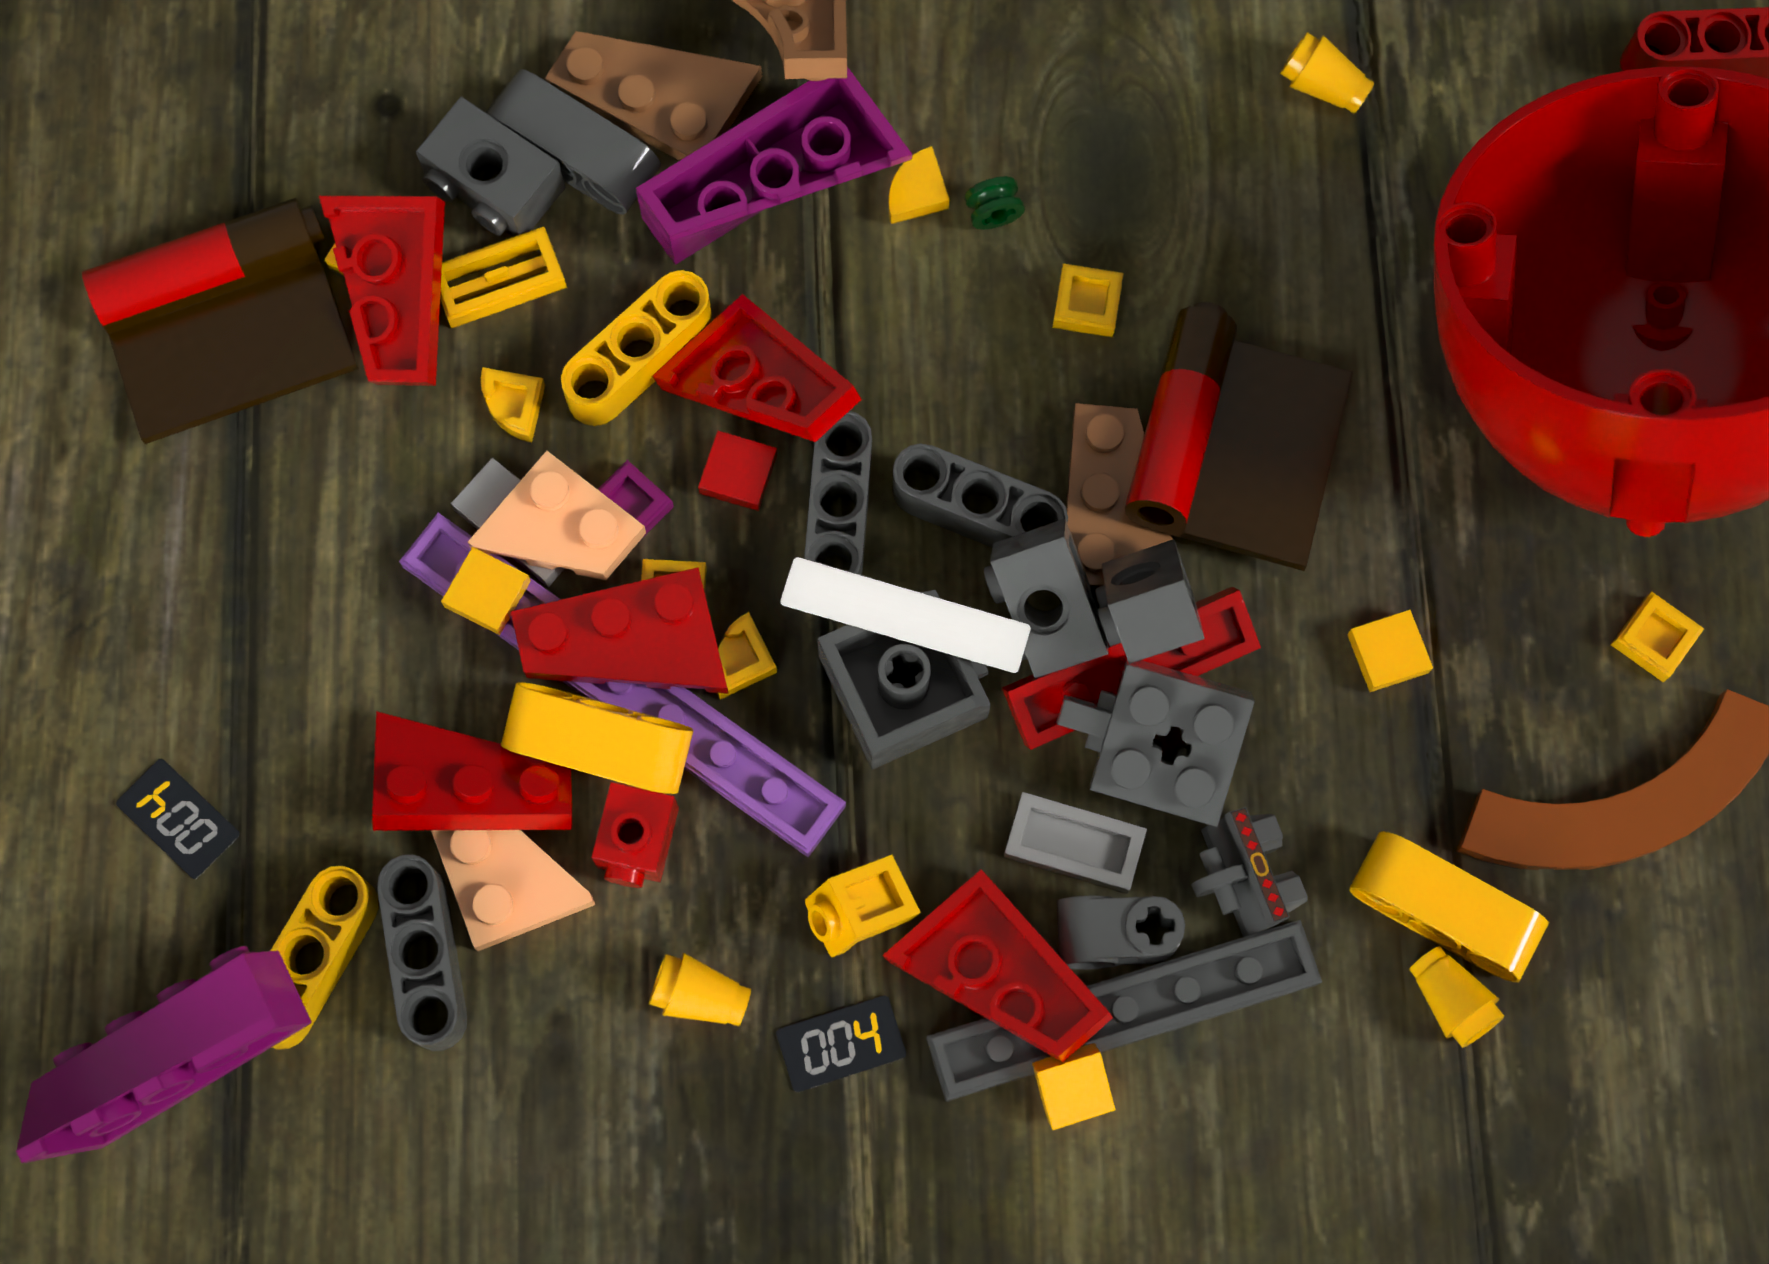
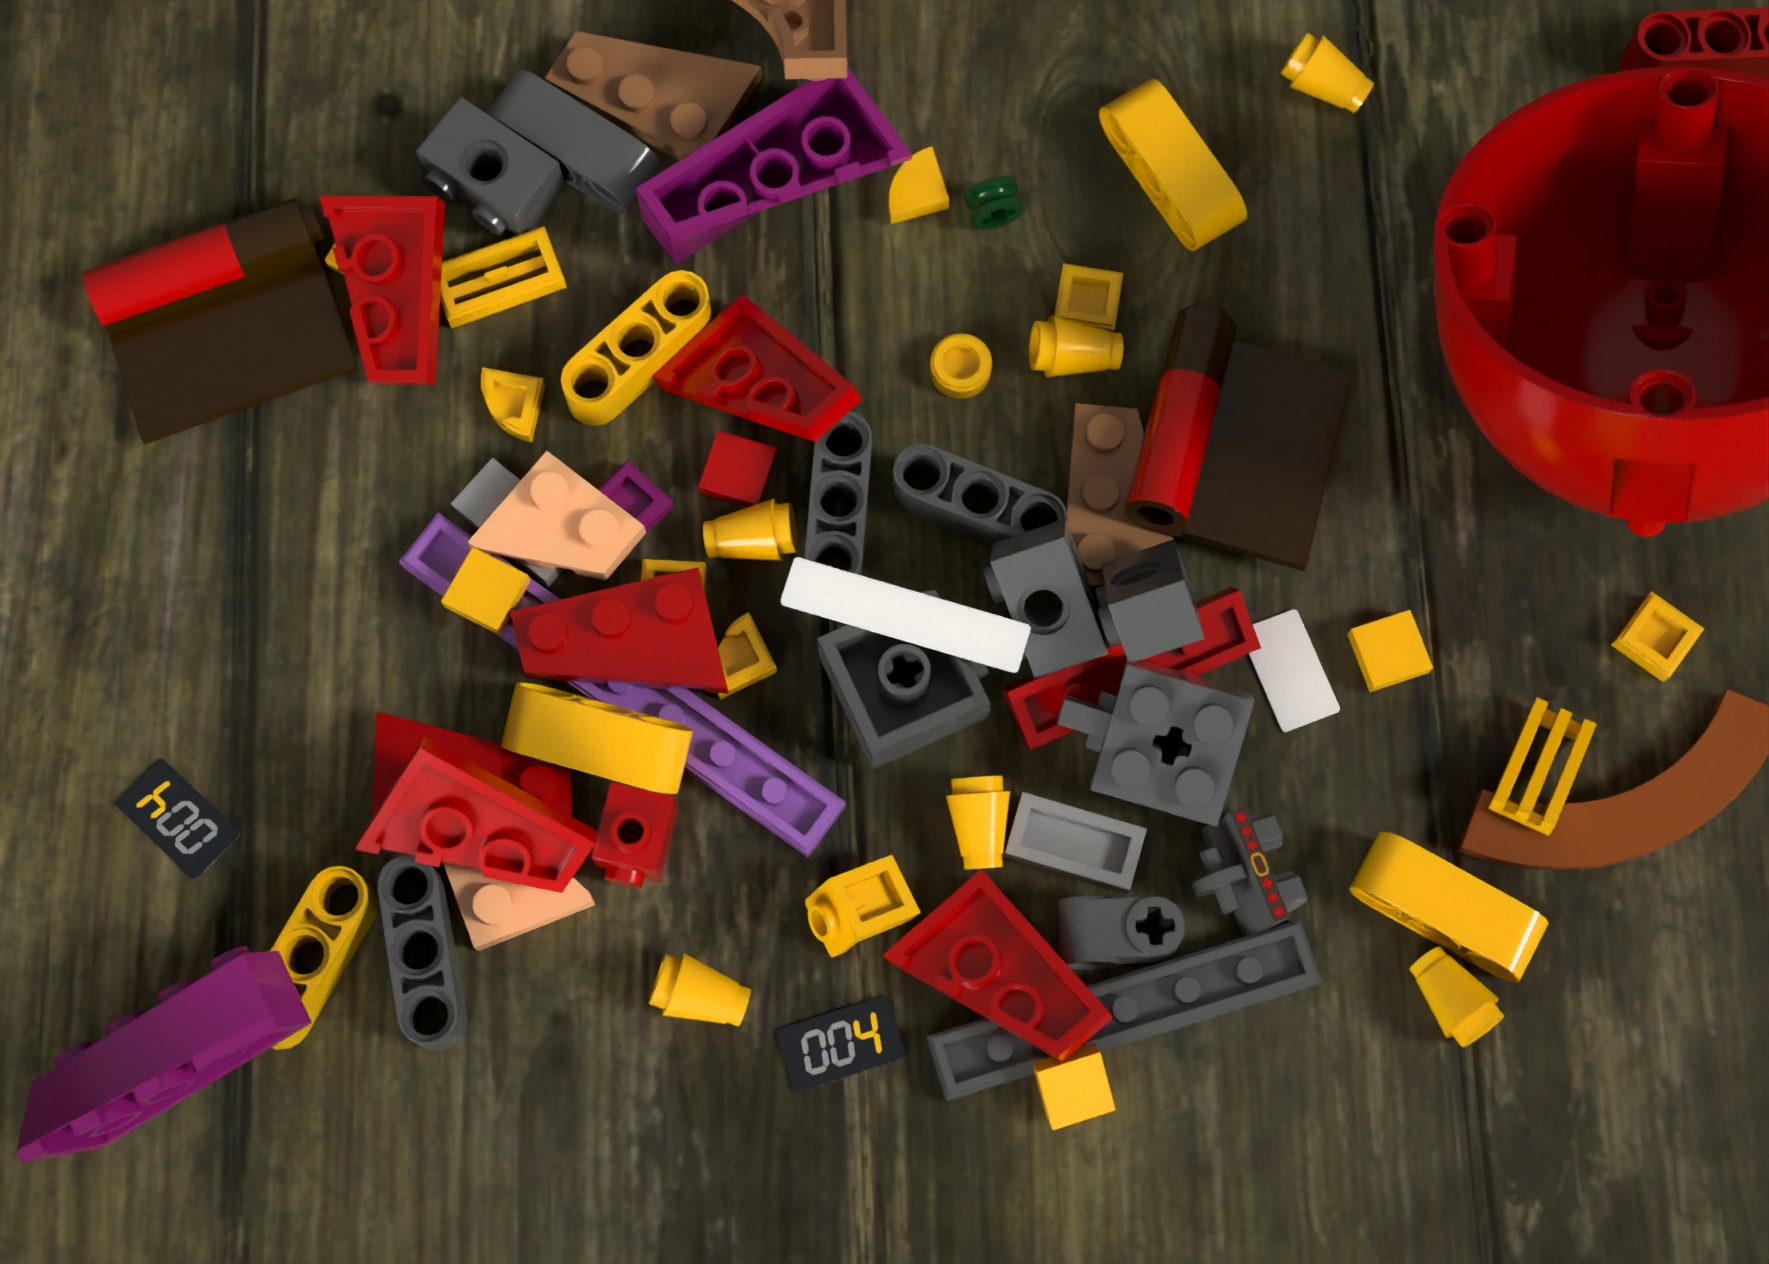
none -> red wing [355,736,598,893]
none -> yellow cone [703,498,799,561]
none -> yellow tile [930,333,992,399]
none -> yellow cone [946,776,1010,870]
none -> yellow cone [1029,315,1124,377]
none -> yellow beam [1099,78,1247,251]
none -> white sticker [1249,609,1340,732]
none -> yellow tile [1488,697,1597,836]

